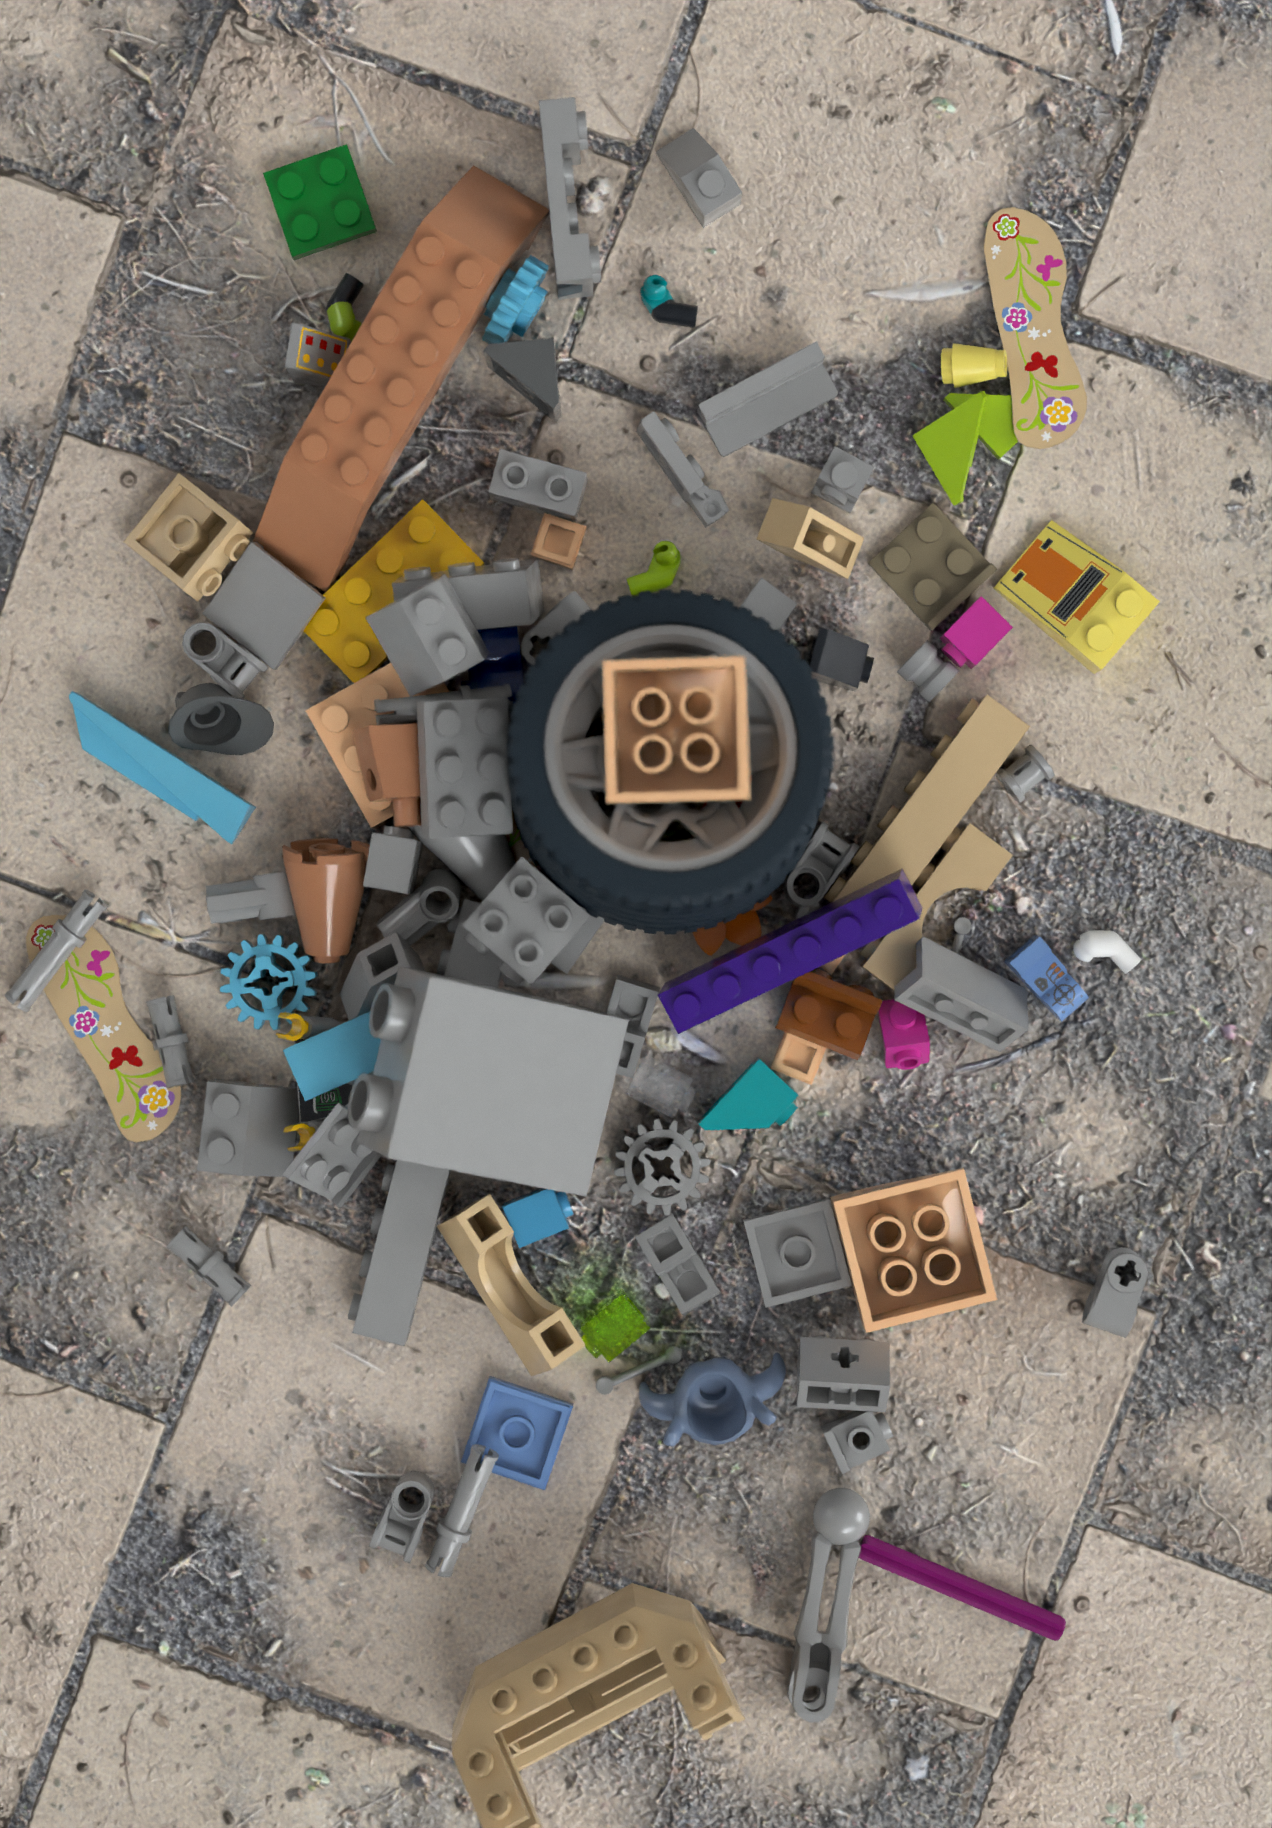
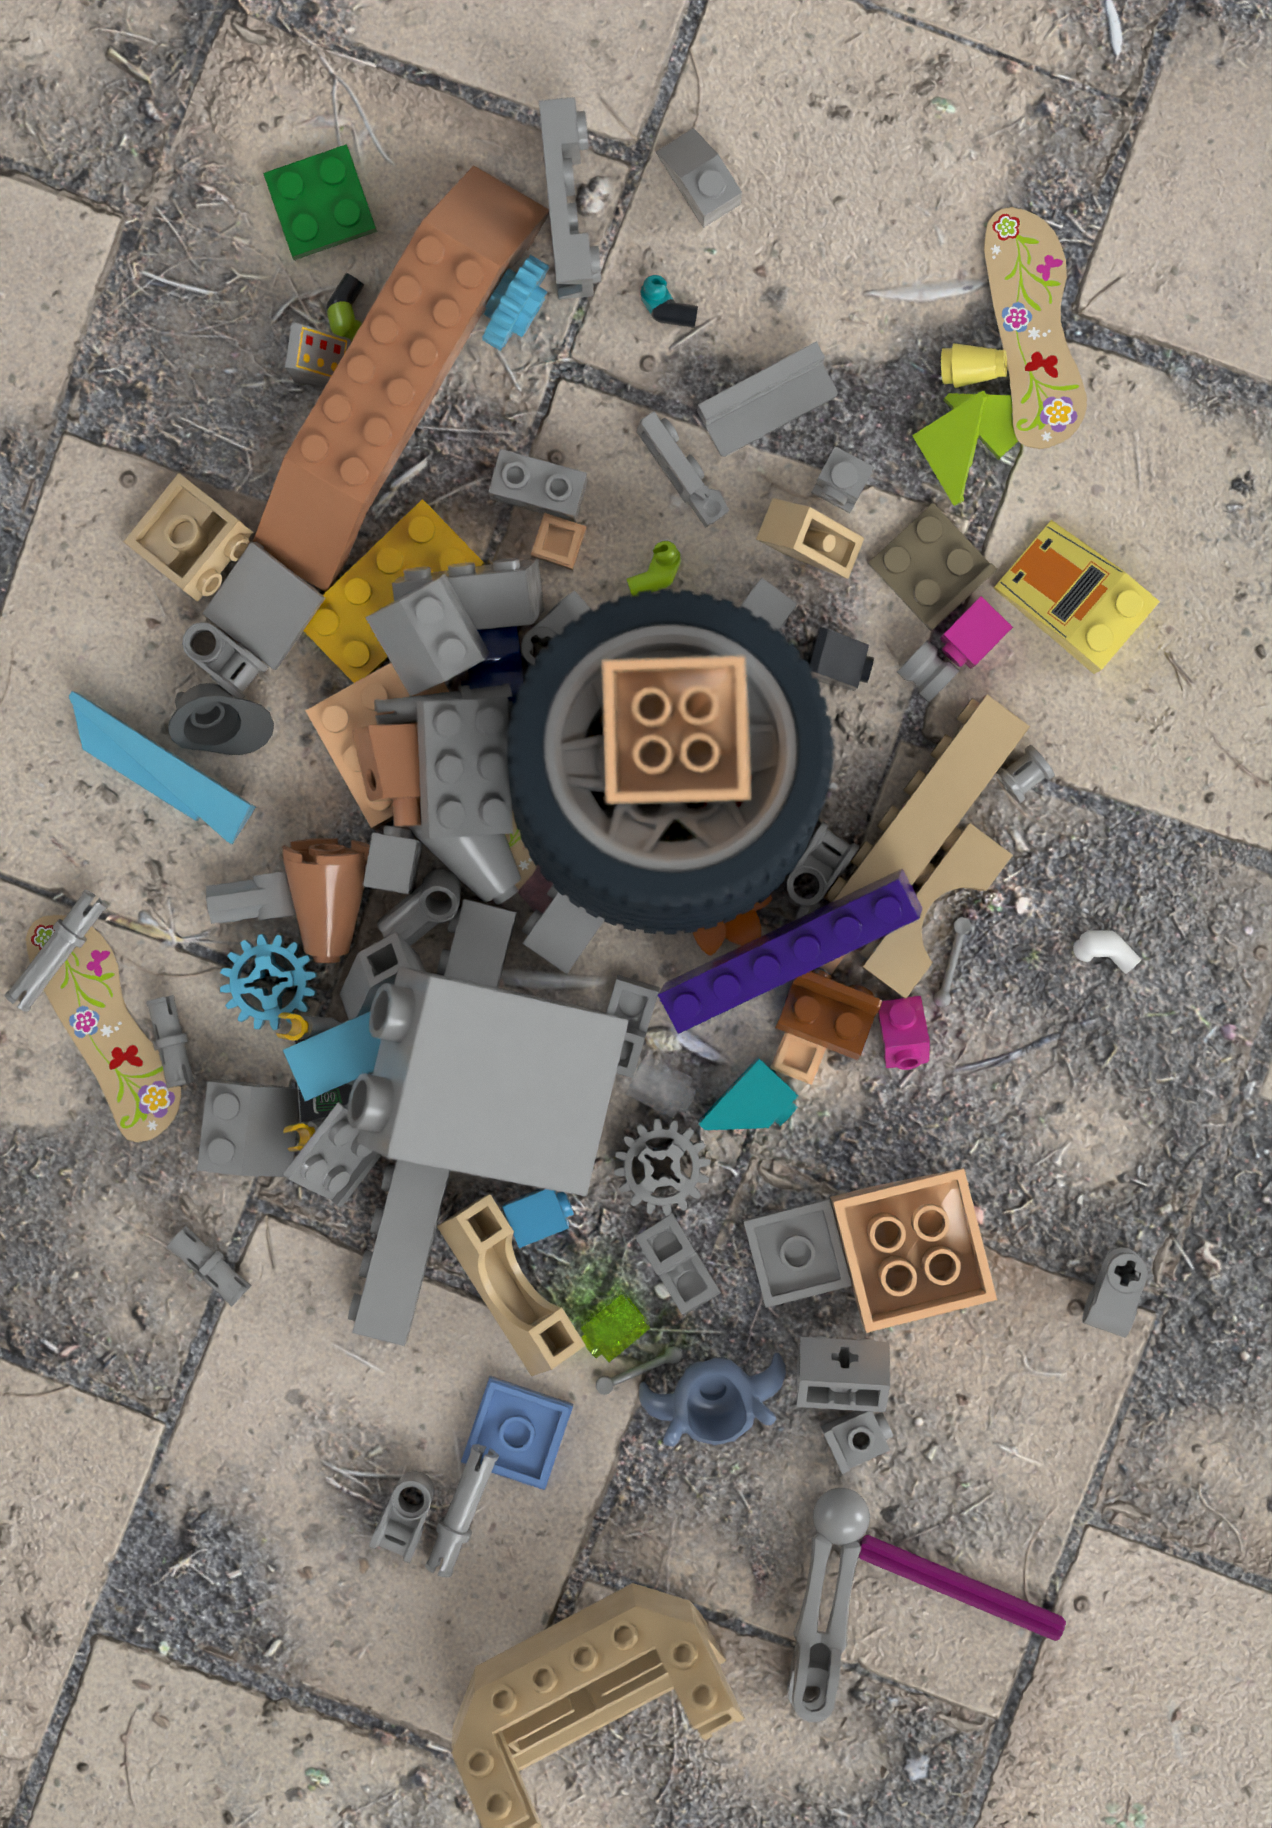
light grey brick [462,857,591,985] -> none
dark grey slope [484,338,561,423] -> none
light grey panel [894,937,1029,1052] -> none
medium blue leg [1004,936,1089,1022] -> none

